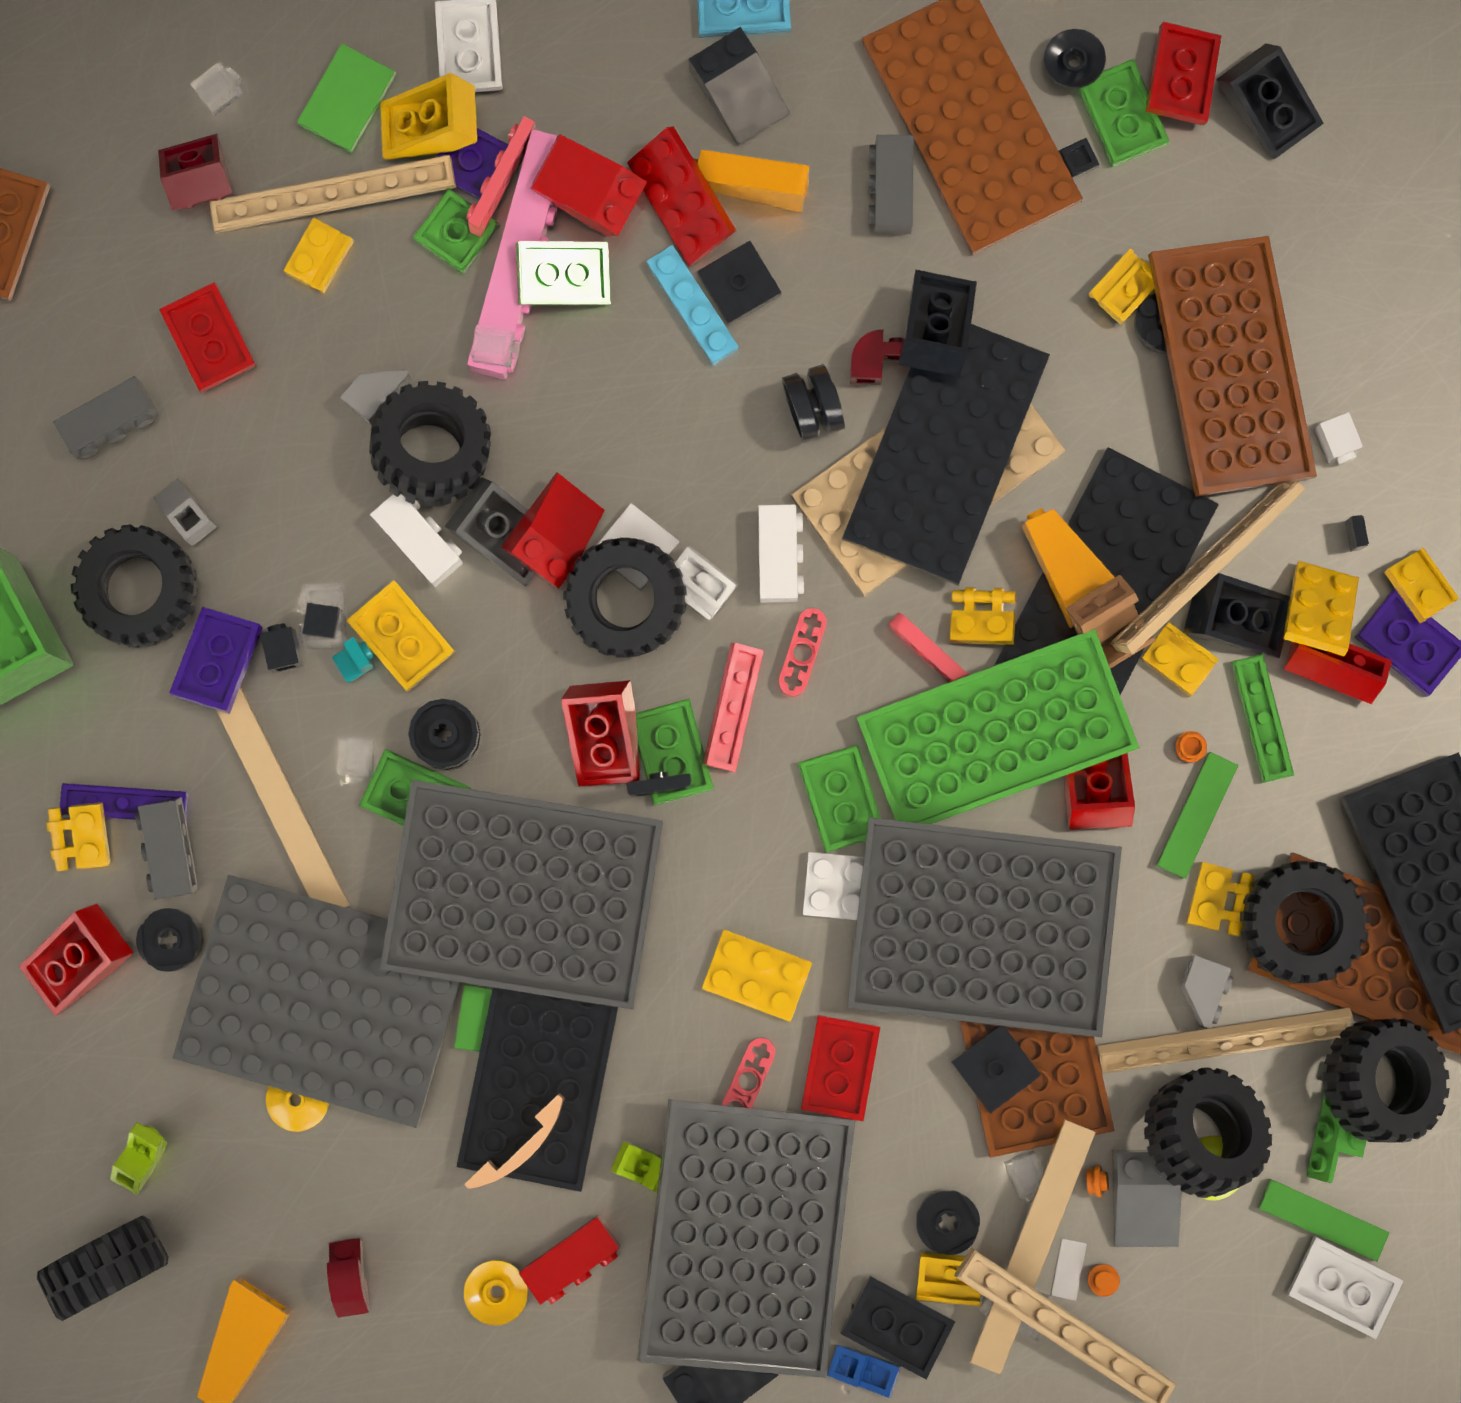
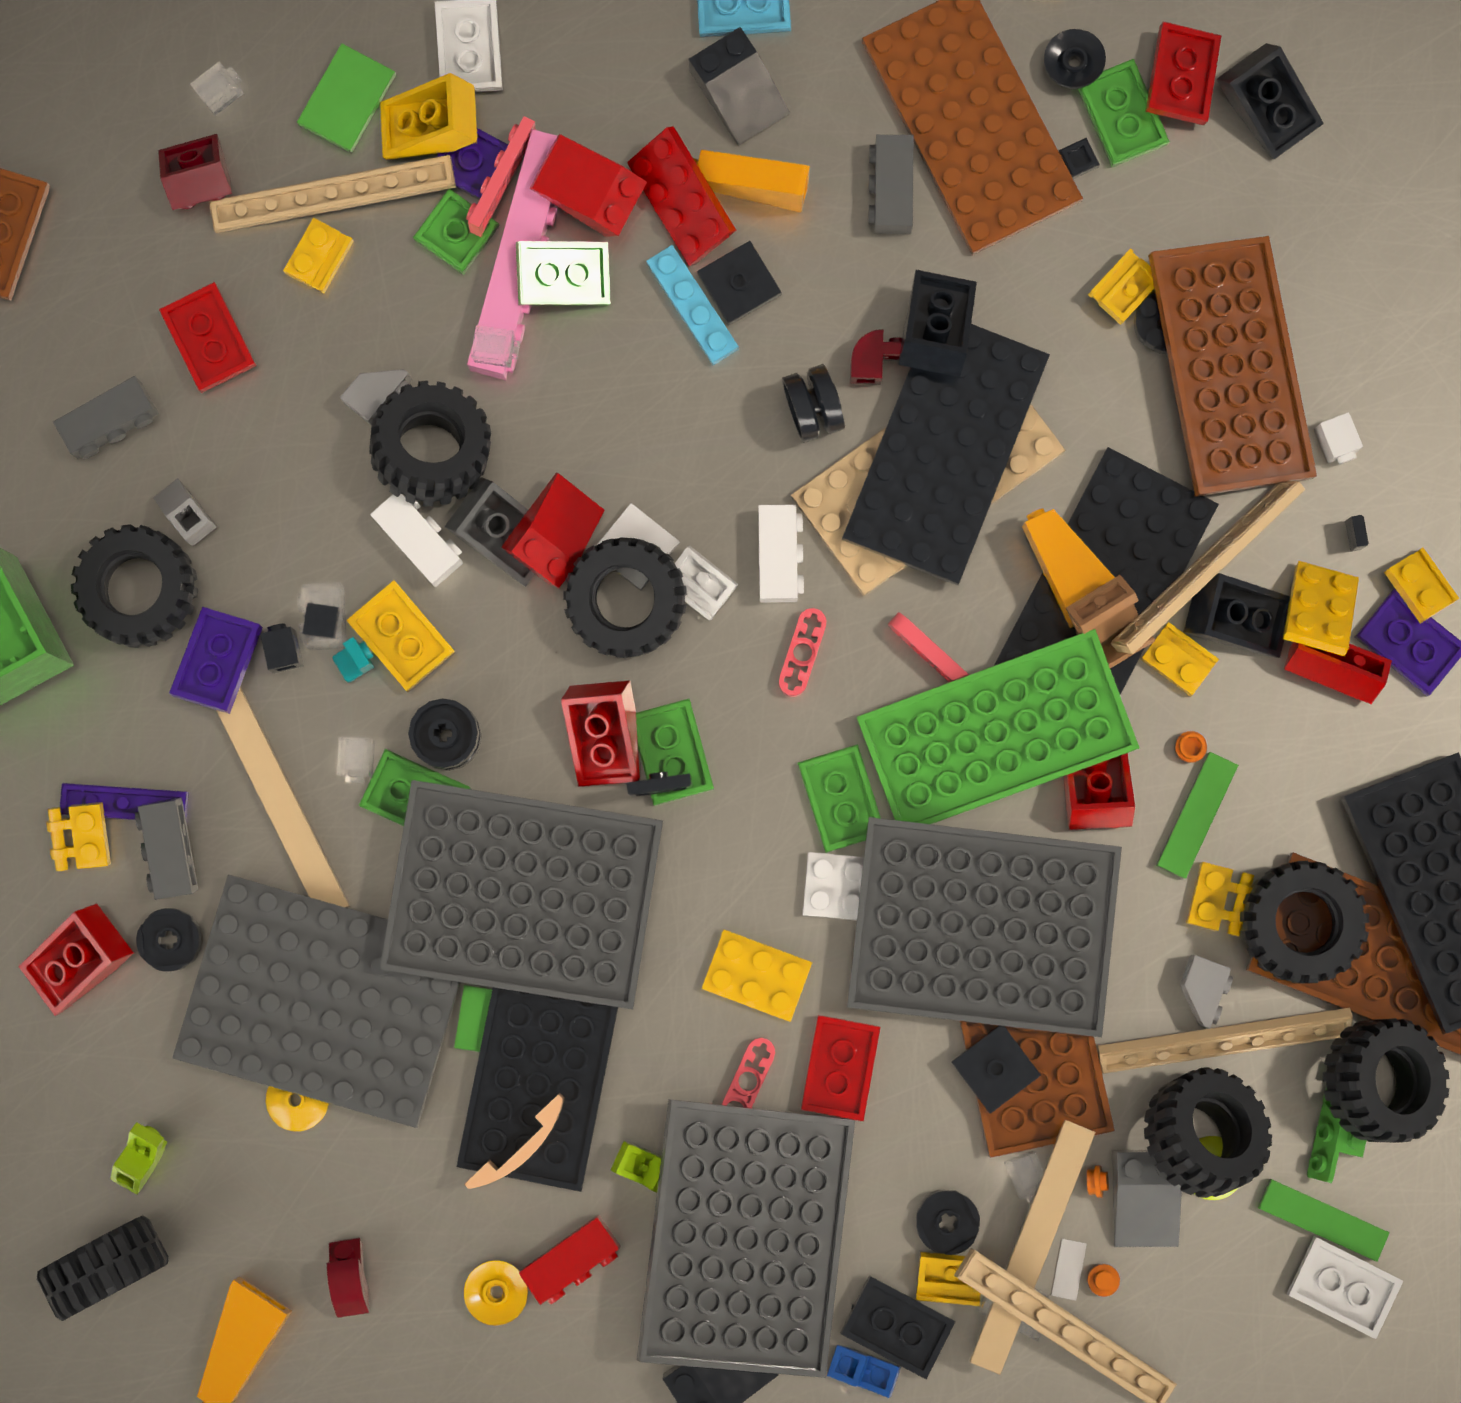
coral plate [703,643,764,772] -> none
yellow plate [950,587,1016,645] -> none
bright green tile [1231,654,1294,783] -> none

